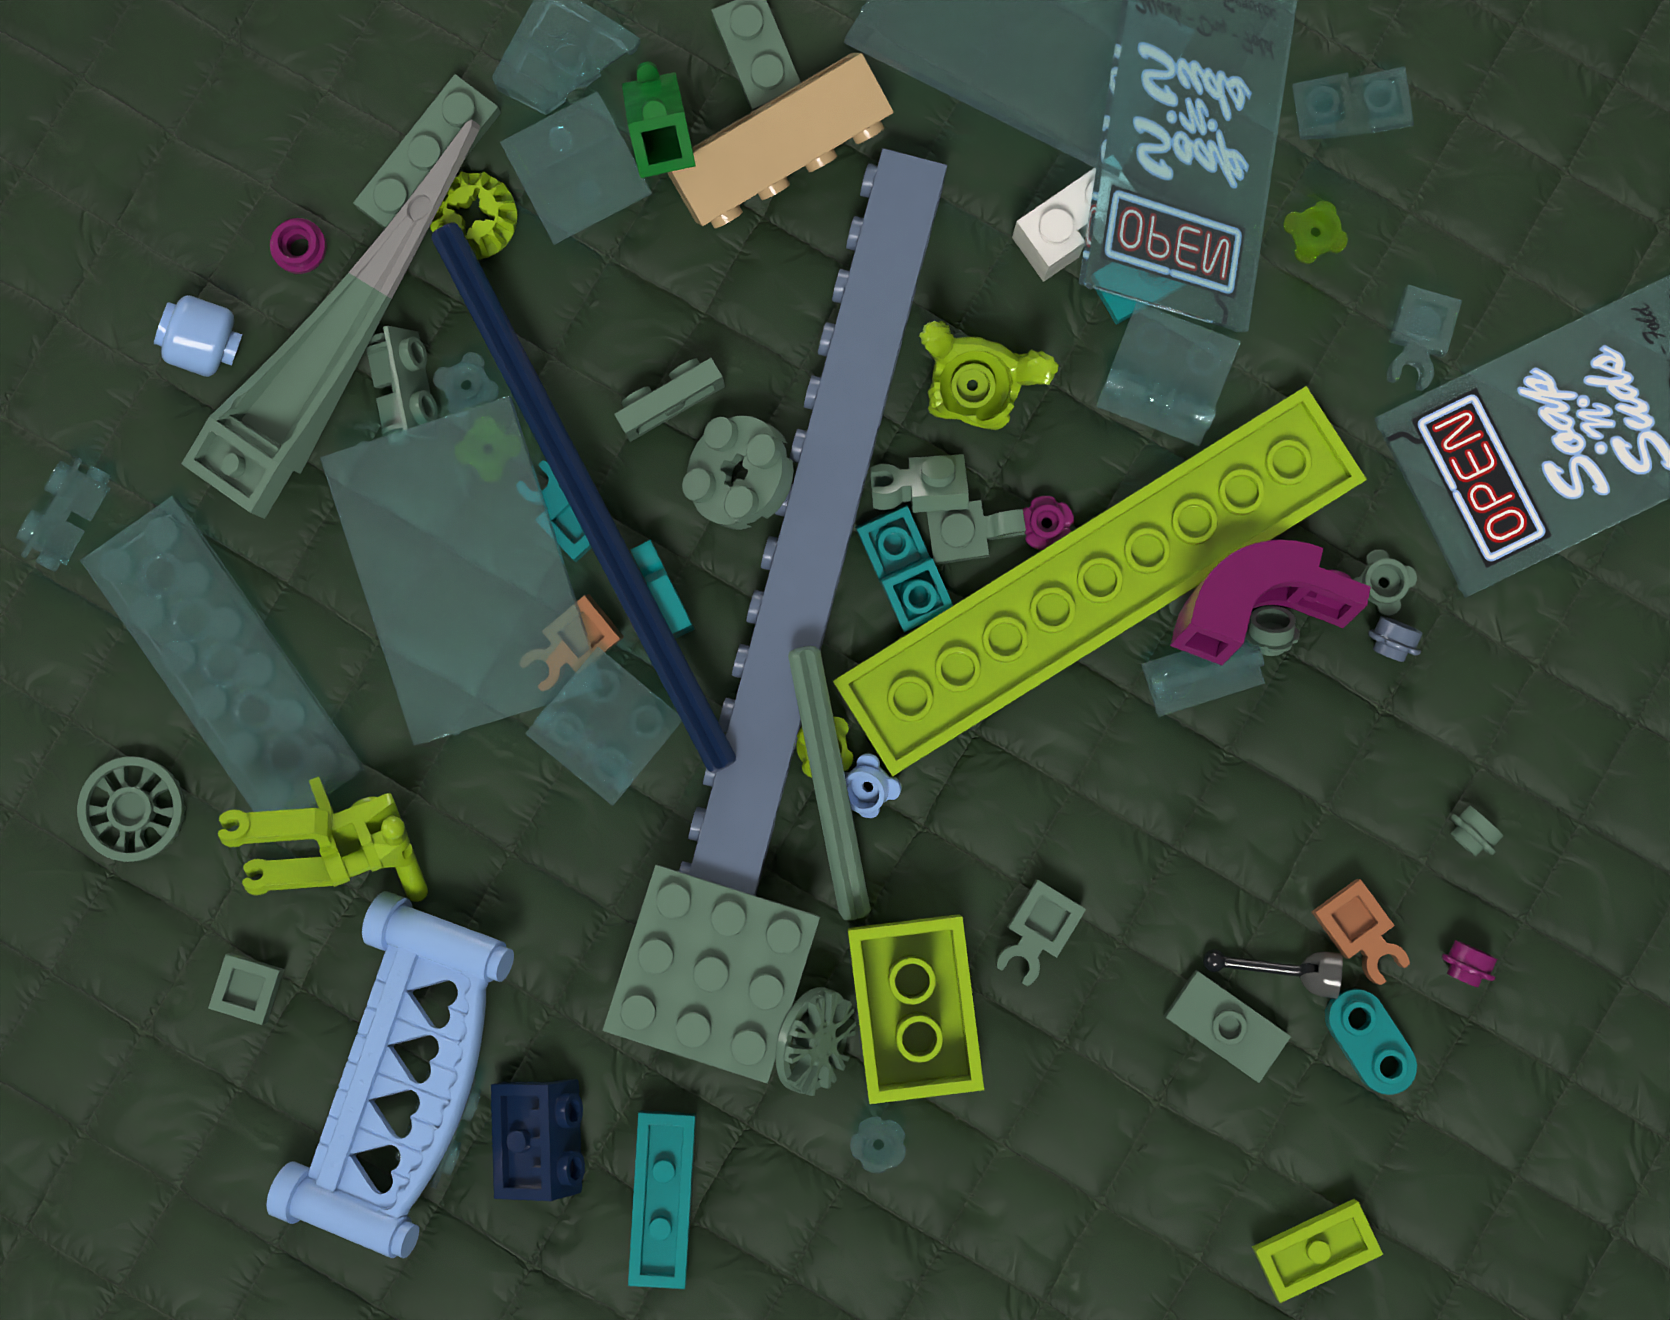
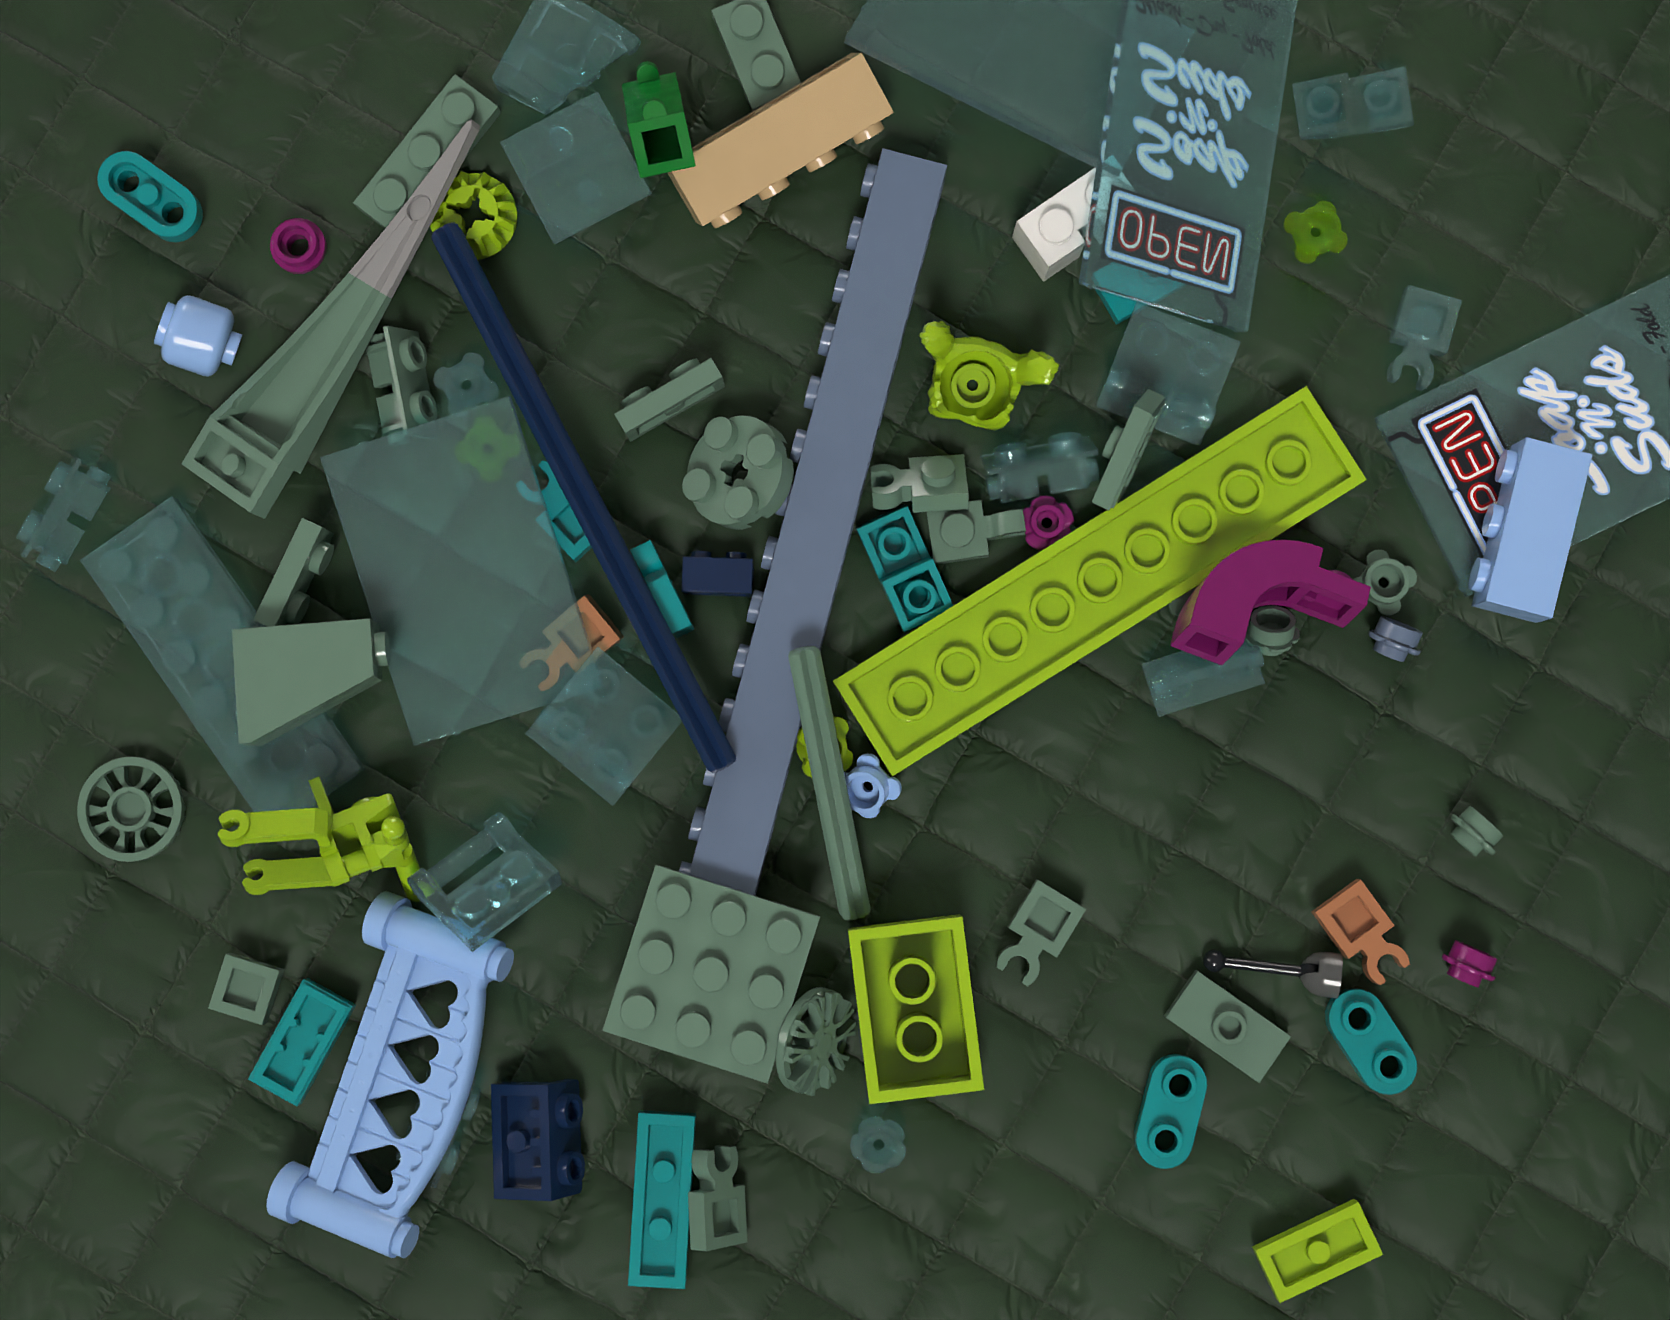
none -> teal plate [97,151,203,242]
none -> sand green slope [232,618,390,747]
none -> teal plate [248,978,356,1107]
none -> sand green plate [253,518,334,626]
none -> clear light blue plate [407,812,562,952]
none -> dark blue piece [682,551,754,597]
none -> sand green plate [688,1145,748,1251]
none -> clear light blue hinge [980,432,1099,504]
none -> sand green plate [1092,389,1166,510]
none -> teal plate [1134,1054,1207,1169]
none -> light blue brick [1468,437,1593,623]

